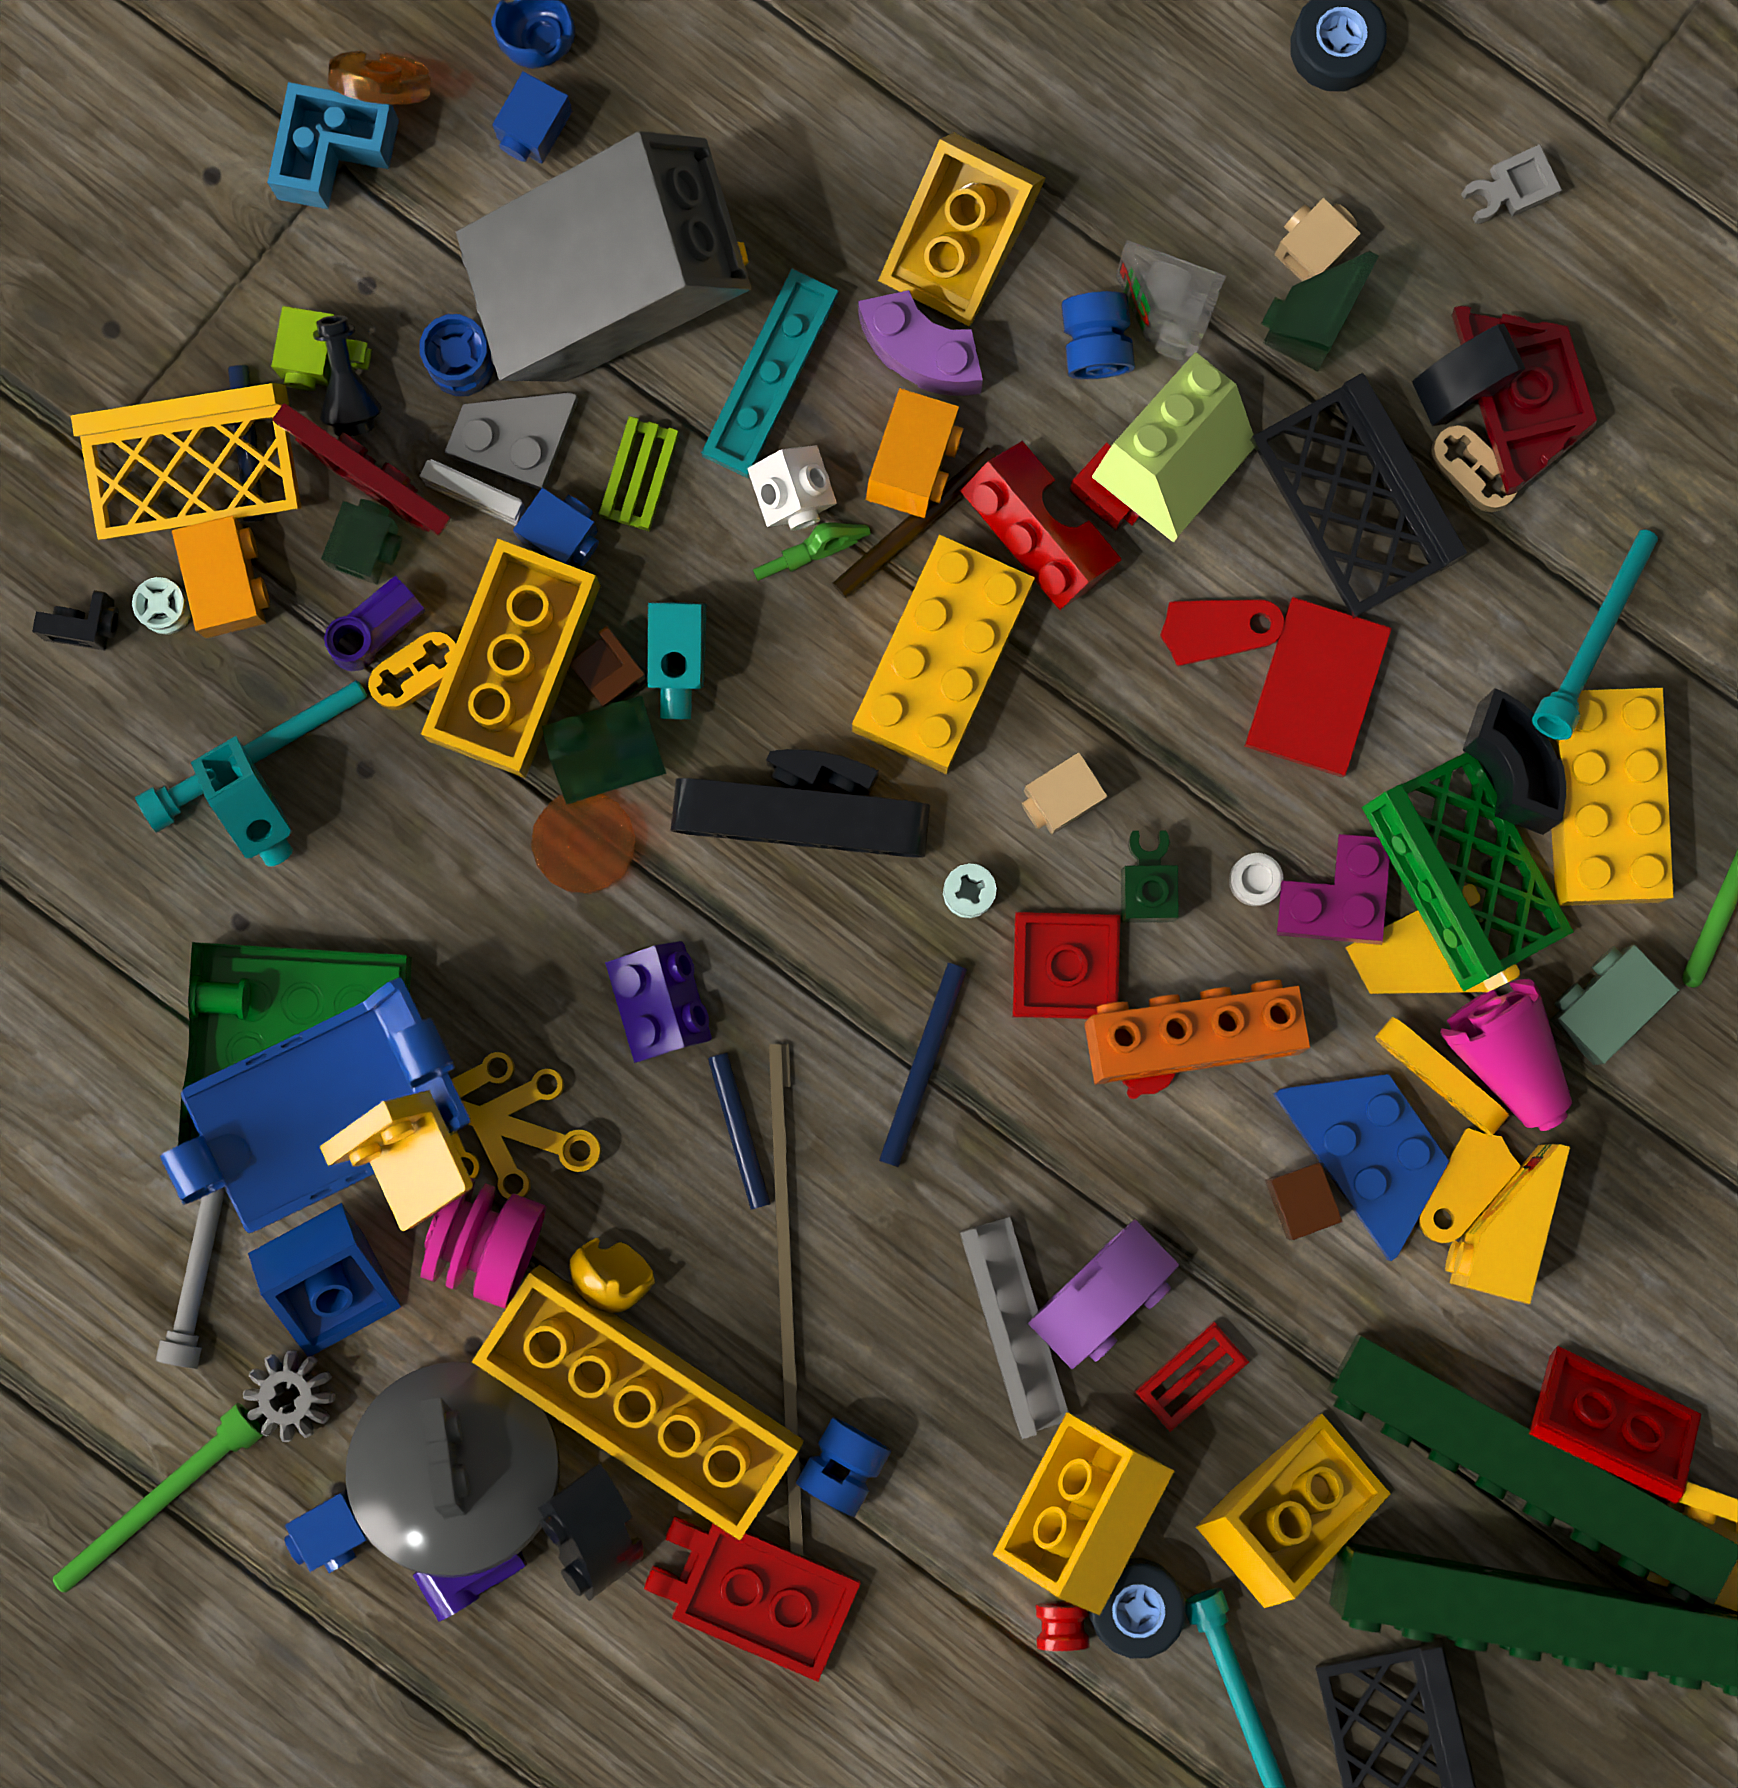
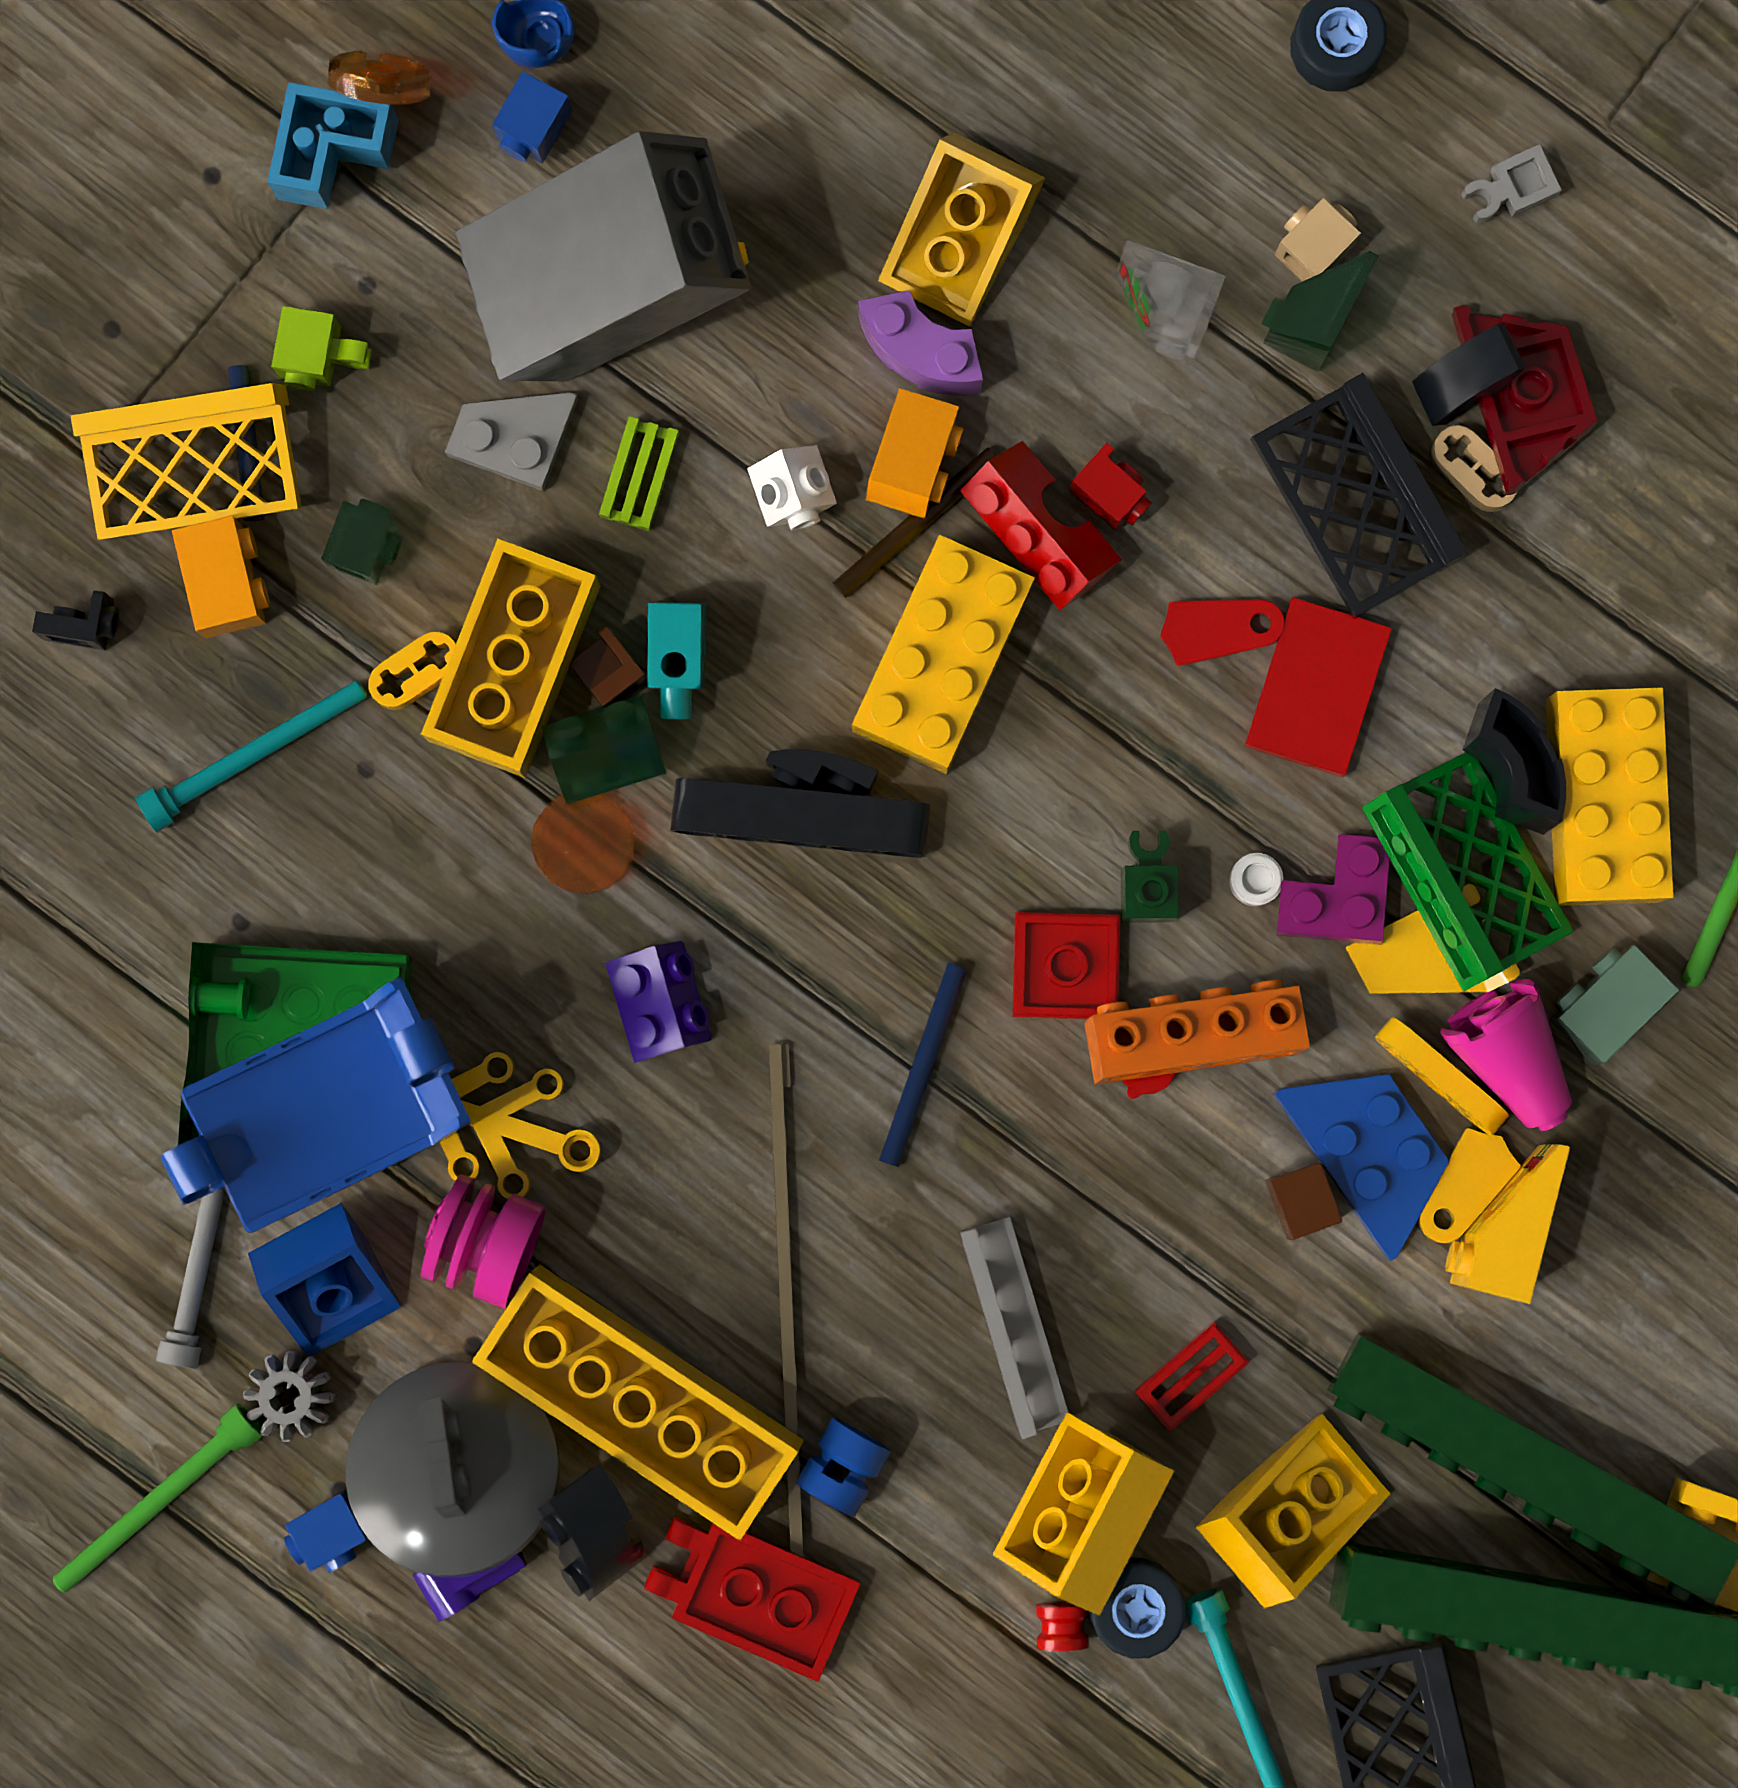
light aqua wheel [132,577,191,635] -> none
teal torso [191,736,293,866] -> none
dark red wing [272,403,451,536] -> none
black piece [313,315,382,436] -> none
yellow bracket [320,1090,473,1231] -> none
dark purple piece [324,575,426,672] -> none
blue wheel [420,314,495,396] -> none
white tile [420,459,526,526] -> none
blue brick [513,487,599,567] -> none
yellow hair [569,1238,655,1313] -> none
teal plate [701,269,839,479] -> none
dark blue bar [707,1053,771,1210] -> none
bright green hand [753,522,871,581] -> none
light aqua wheel [943,863,997,919] -> none
tan brick [1021,753,1108,835] -> none
medium lavender brick [1028,1219,1179,1369] -> none
blue wheel [1061,291,1135,379] -> none
yellowish green slope [1092,352,1255,543] -> none
red tile [1529,1346,1702,1504] -> none
teal piece [1532,530,1658,740] -> none

